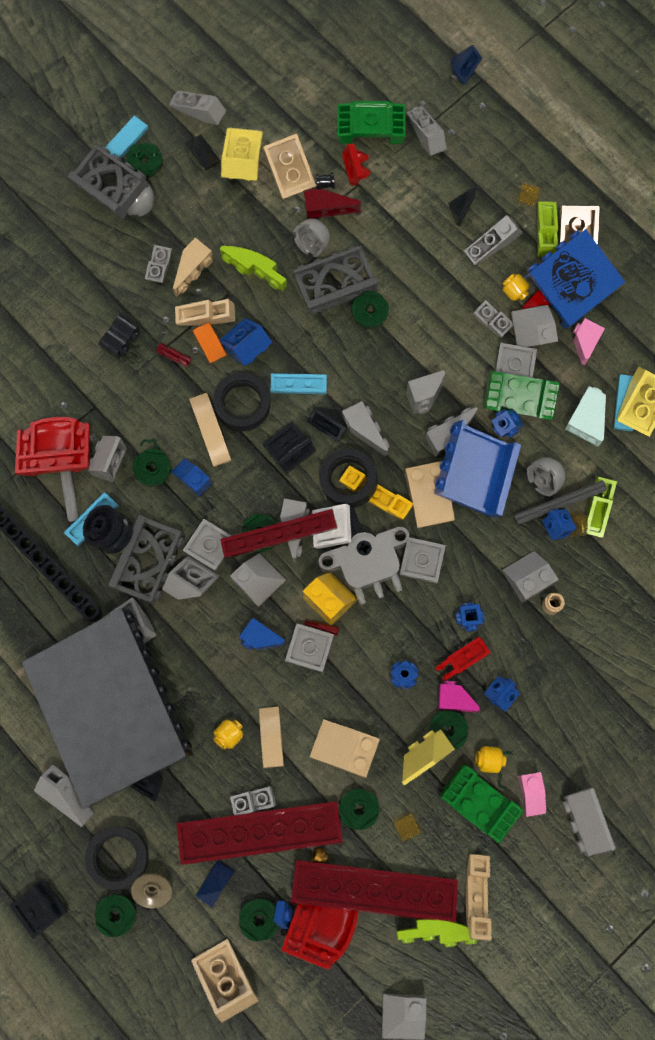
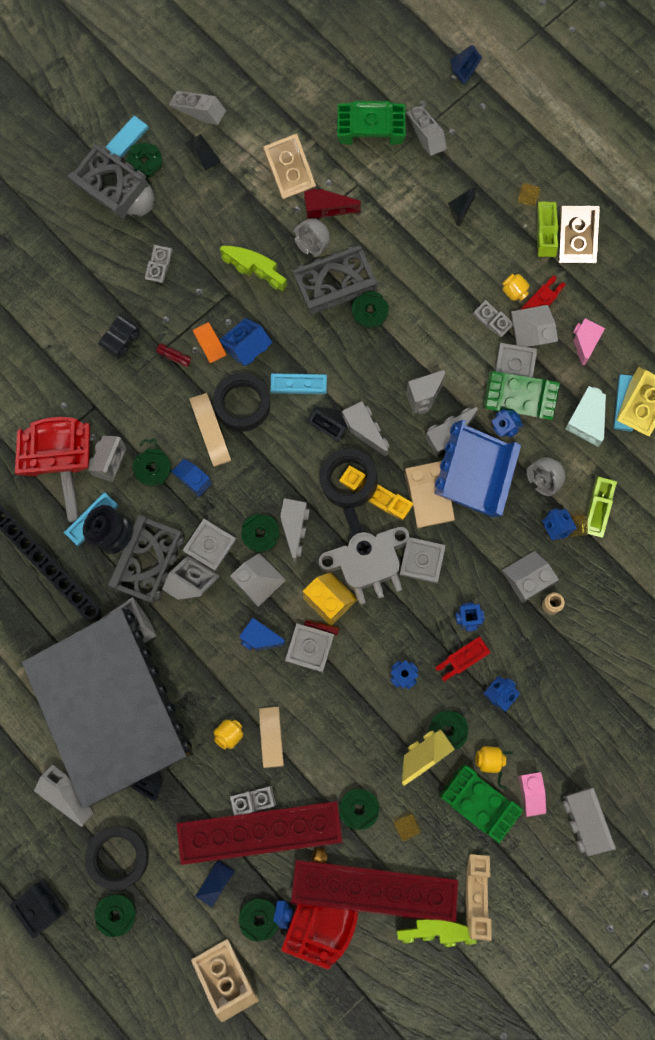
dark tan dish [131,873,172,909] -> none
tan slope [173,238,213,296] -> none
tan slope [175,299,235,326] -> none
dark red plate [220,509,338,559] -> none
light yellow slope [221,128,263,181] -> none
black plate [263,422,316,475] -> none
tan slope [310,719,380,778] -> none
white plate [312,504,351,549] -> none
black bush [315,172,335,190] -> none
red tile [341,144,371,185] -> none
light grey slope [382,993,426,1040] -> none
dark pink slope [438,681,480,713] -> none
light grey slope [464,215,523,265] -> none
dark grey axle [515,481,607,524] -> none
blue panel [524,229,625,329] -> none

